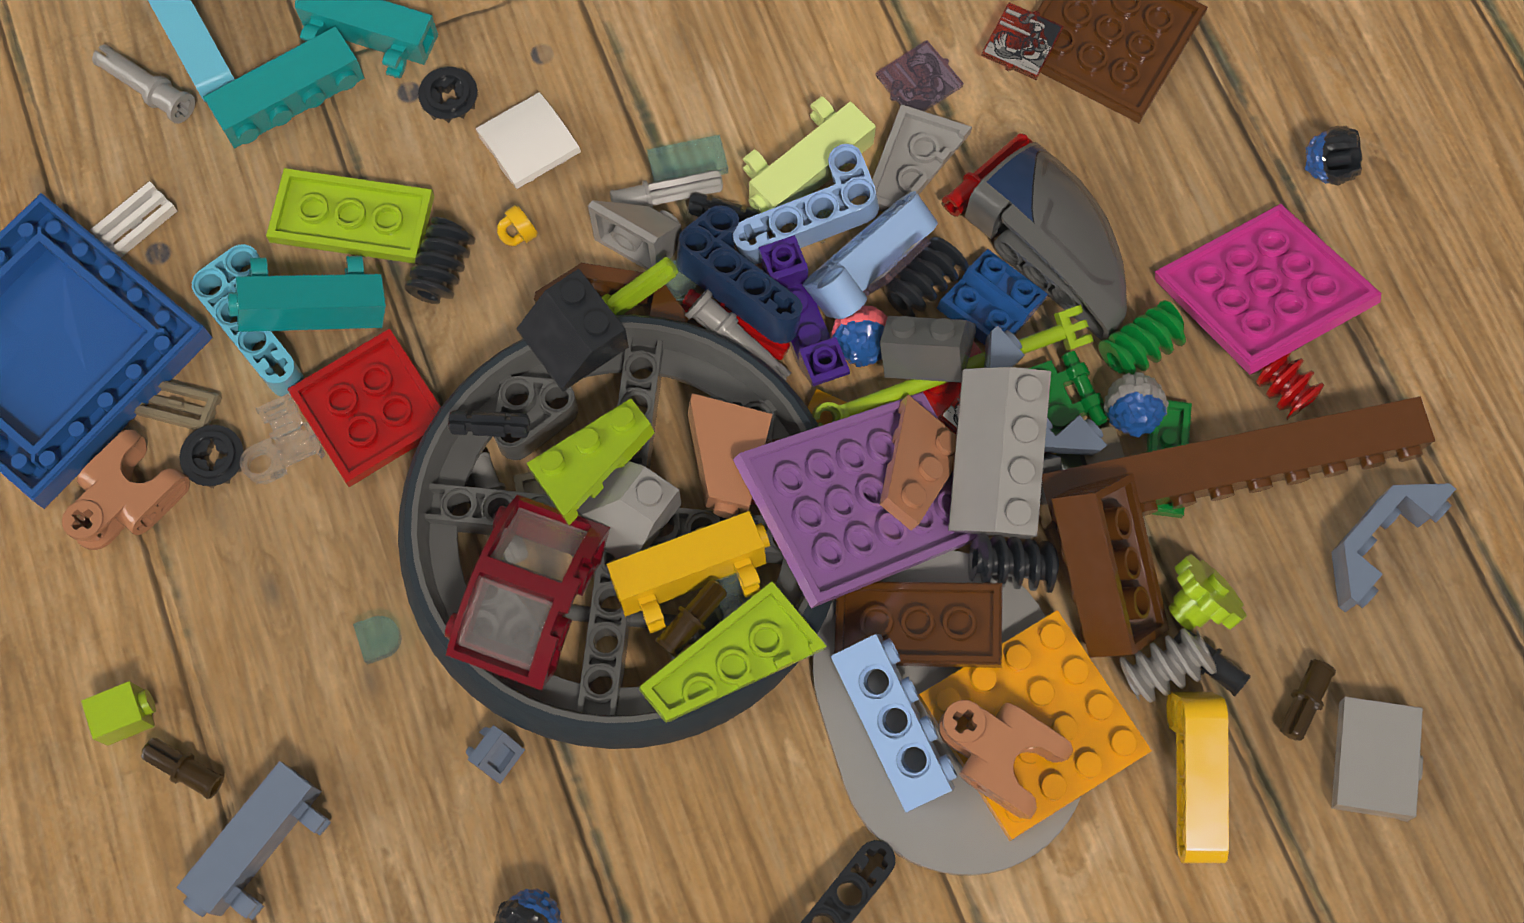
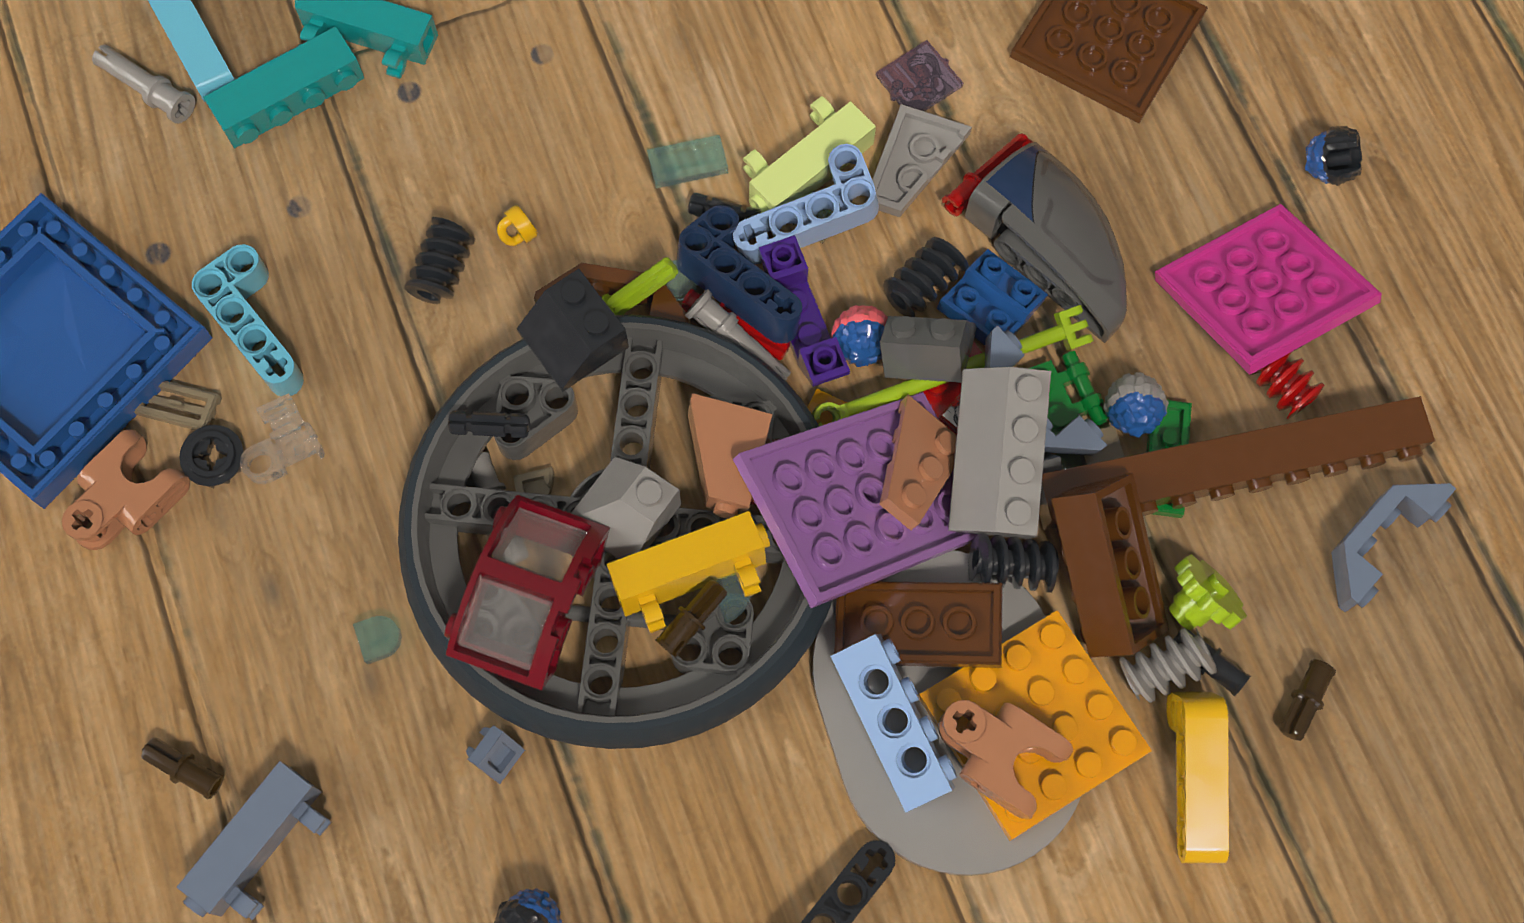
lime brick [81,681,156,746] -> none
white tile [90,181,177,258] -> none
teal brick [228,256,386,332] -> none
lime plate [266,168,435,264] -> none
red plate [287,328,441,487] -> none
black gear [418,67,479,123] -> none
white slope [475,92,581,189] -> none
lime wing [526,399,655,525] -> none
light grey slope [588,200,682,270] -> none
light grey axle [610,170,723,208] -> none
lime wing [639,581,827,723] -> none
light blue beam [803,191,938,319] -> none
piece [863,237,931,296] -> none
piece [981,2,1064,80] -> none
green piece [1098,300,1186,375] -> none
light grey container [1331,697,1423,822] -> none

